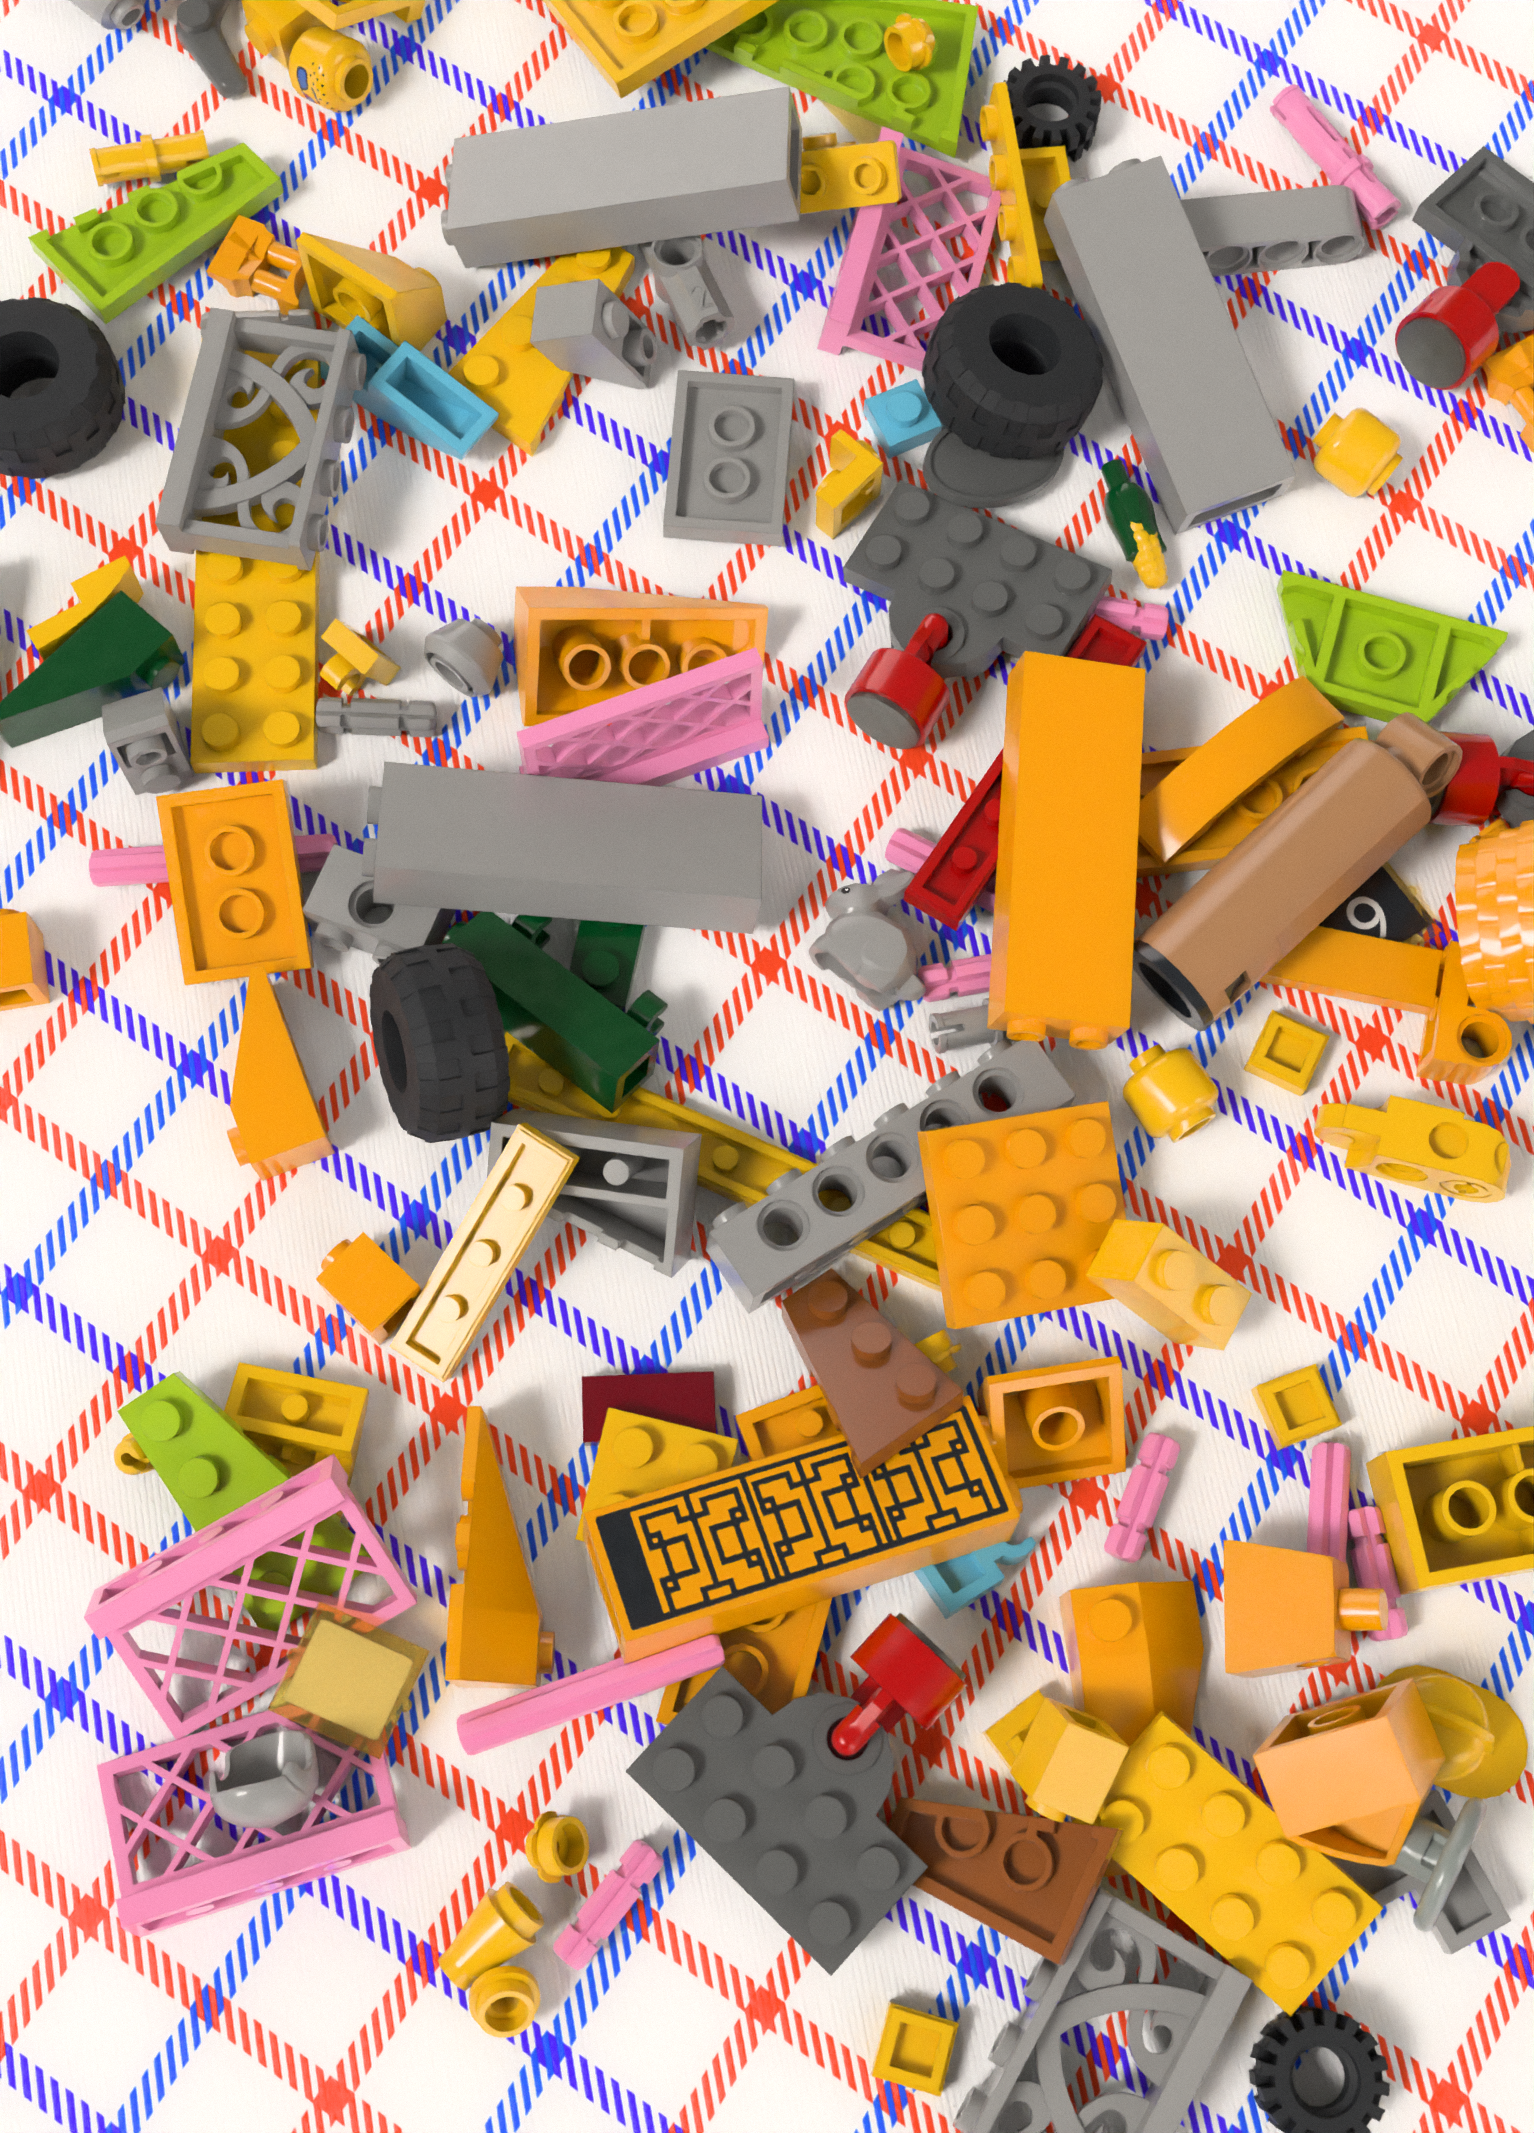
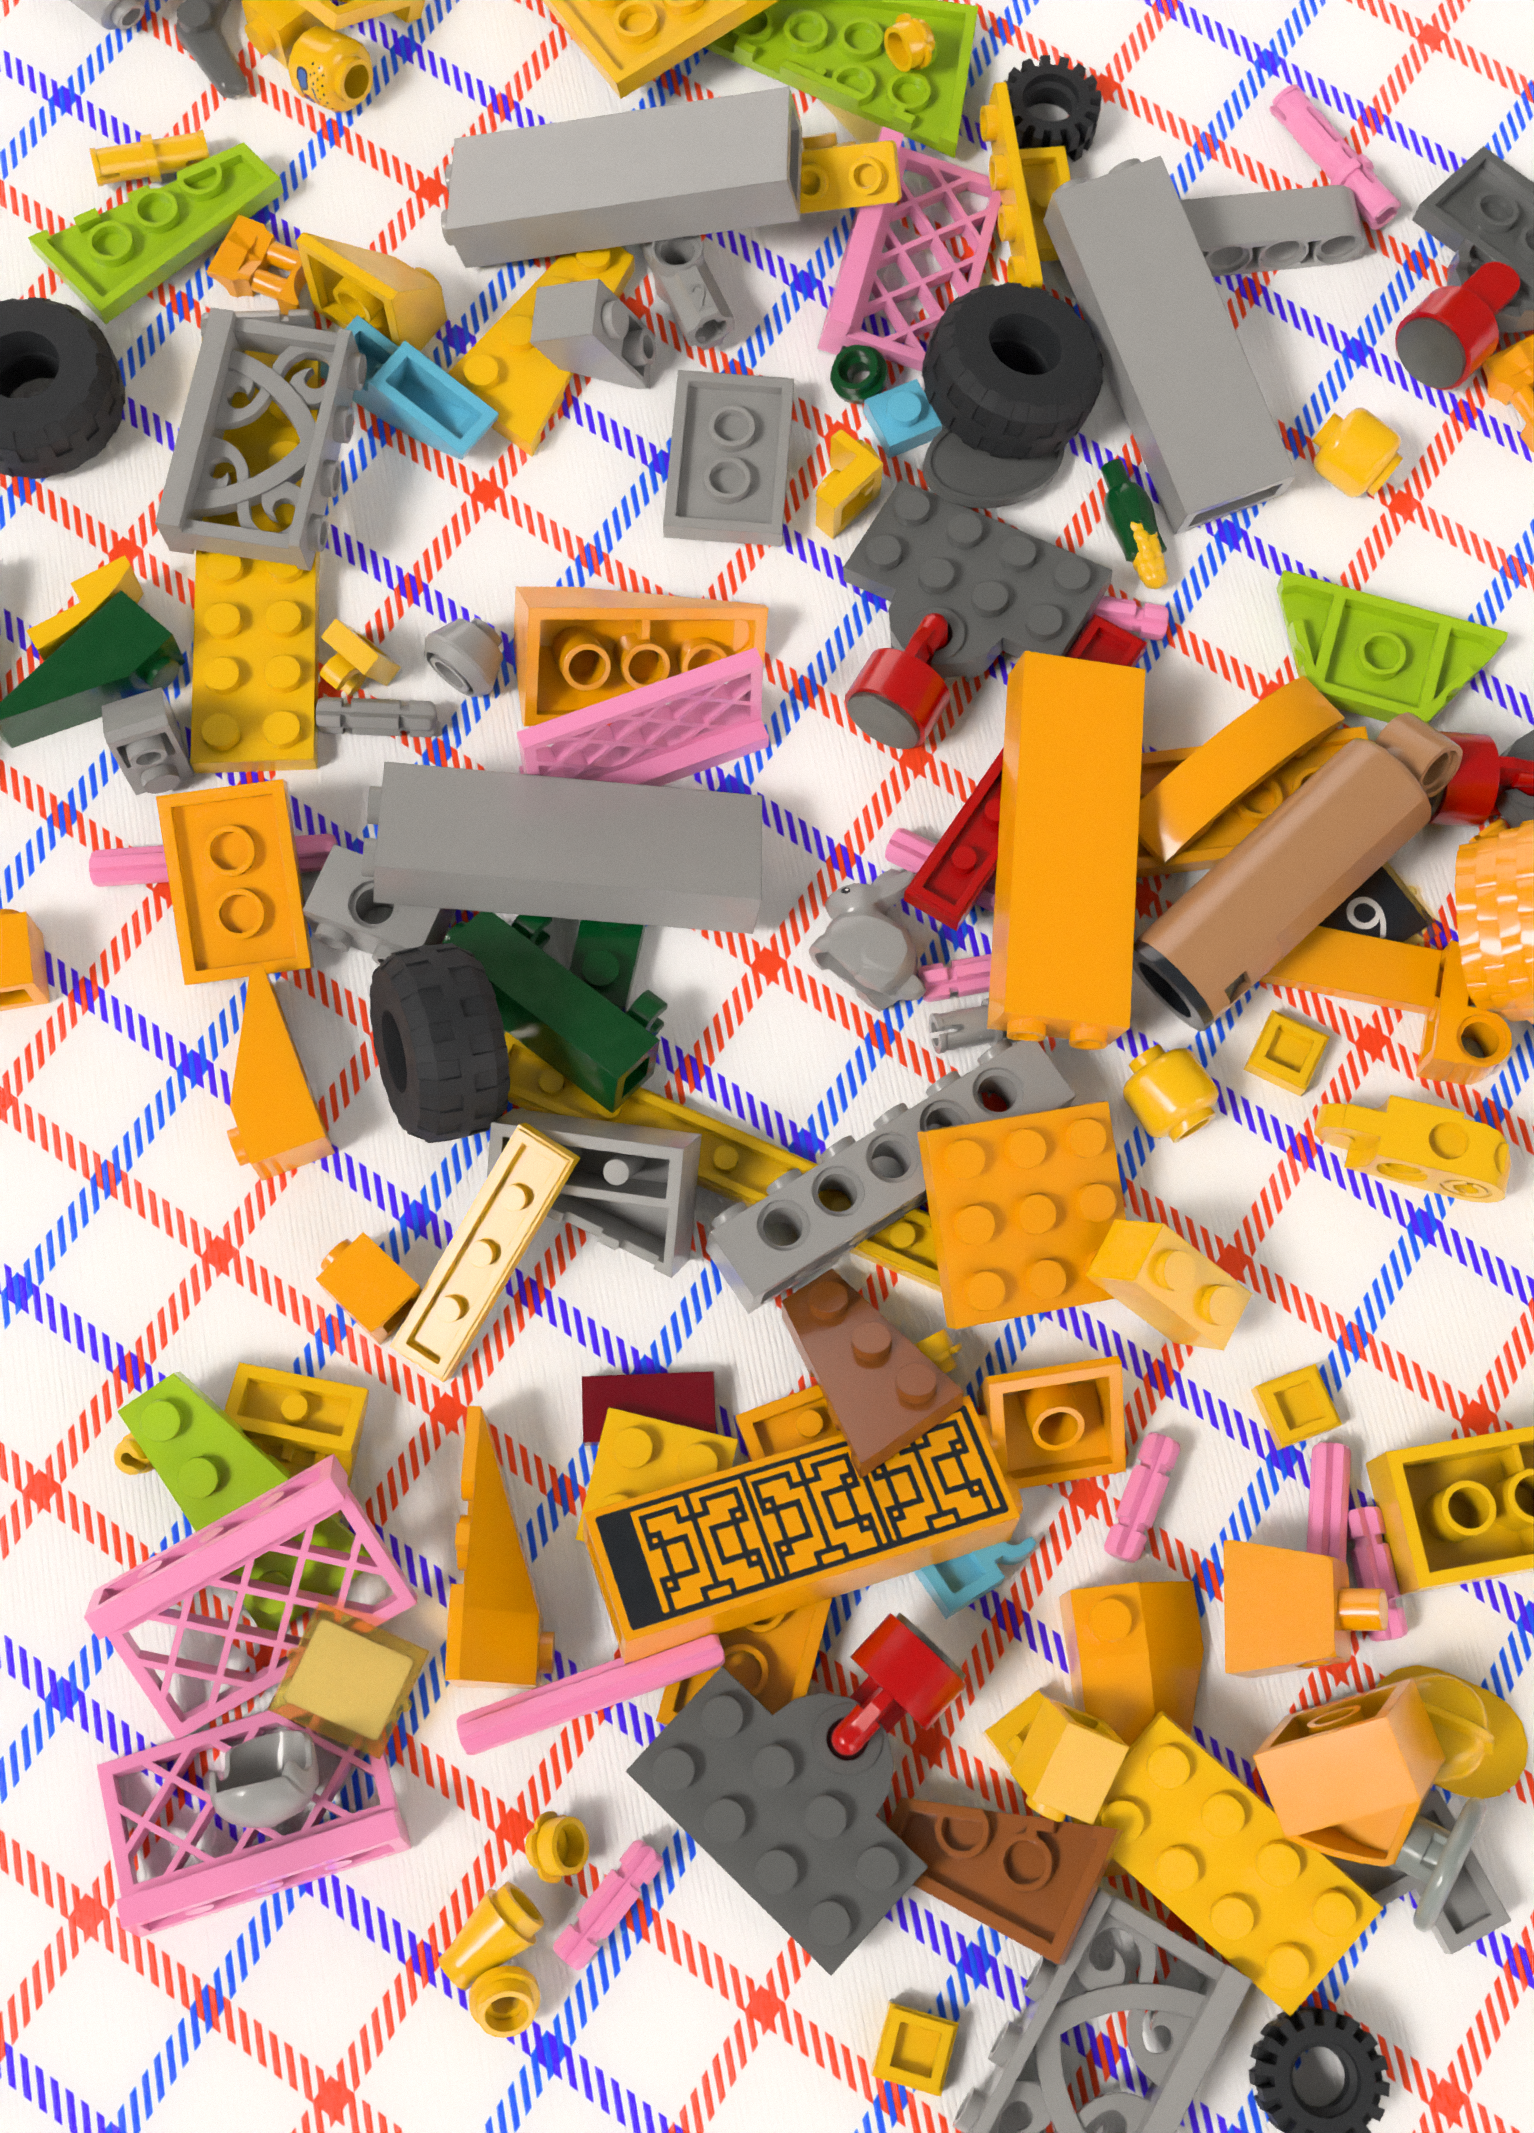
none -> dark green plate [830,345,889,404]

